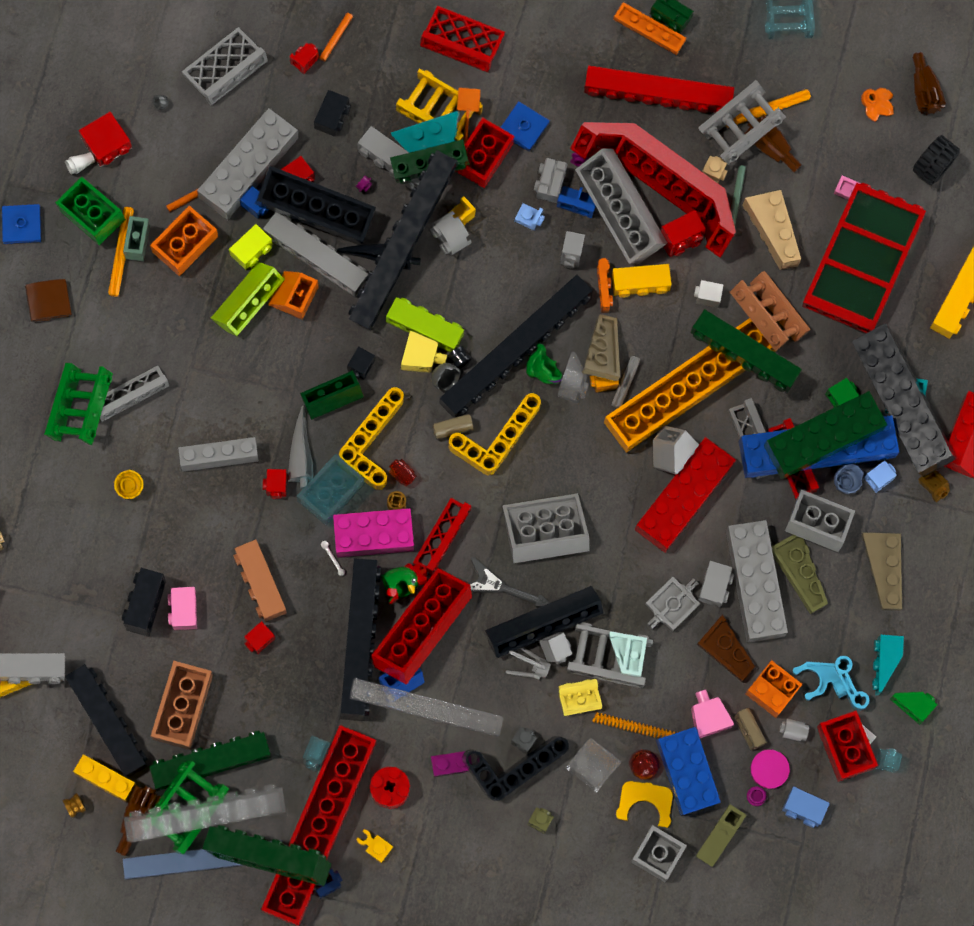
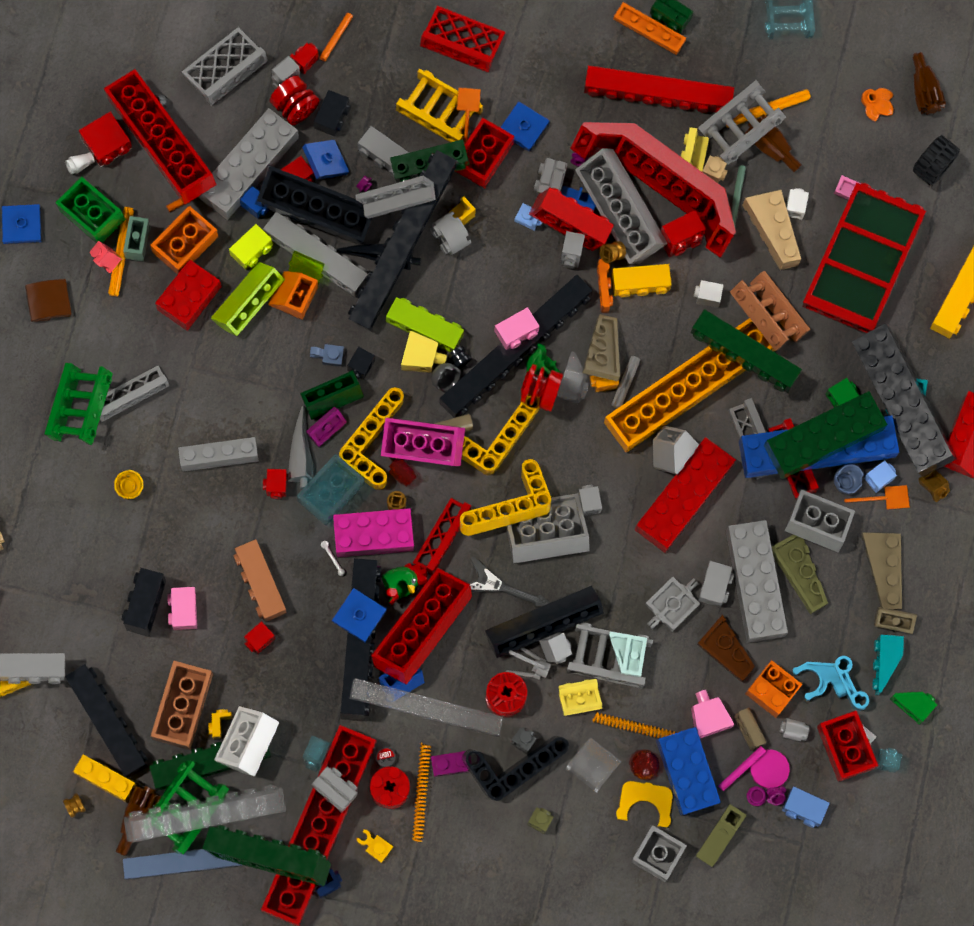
teal wing [391,111,460,153] -> none
none -> coral brick [89,241,122,273]
none -> red brick [104,69,216,205]
none -> red brick [155,259,221,331]
none -> yellow bracket [208,709,233,740]
none -> white slope [214,706,279,777]
none -> red wheel [269,75,320,126]
none -> light grey brick [271,56,300,89]
none -> clear neon green piece [288,251,325,286]
none -> blue plate [302,140,349,180]
none -> magenta plate [306,407,347,447]
none -> sand blue plate [310,344,344,367]
none -> light grey brick [312,766,358,812]
none -> blue plate [332,588,387,643]
none -> light grey fence [356,176,436,219]
none -> tile [376,747,396,767]
none -> dark pink brick [381,418,465,466]
none -> light orange piece [412,743,431,842]
none -> yellow beam [460,459,551,536]
none -> red wheel [485,672,527,718]
none -> bright pink brick [494,307,539,350]
none -> red wheel [520,364,563,412]
none -> red brick [529,187,614,251]
none -> light grey brick [578,485,602,516]
none -> pearl gold wheel [600,241,626,263]
none -> light yellow bracket [681,128,709,172]
none -> dark pink bar [718,746,766,791]
none -> magenta plate [767,786,786,805]
none -> white brick [786,188,809,220]
none -> orange piece [844,485,910,509]
none -> dark tan brick [874,607,917,634]

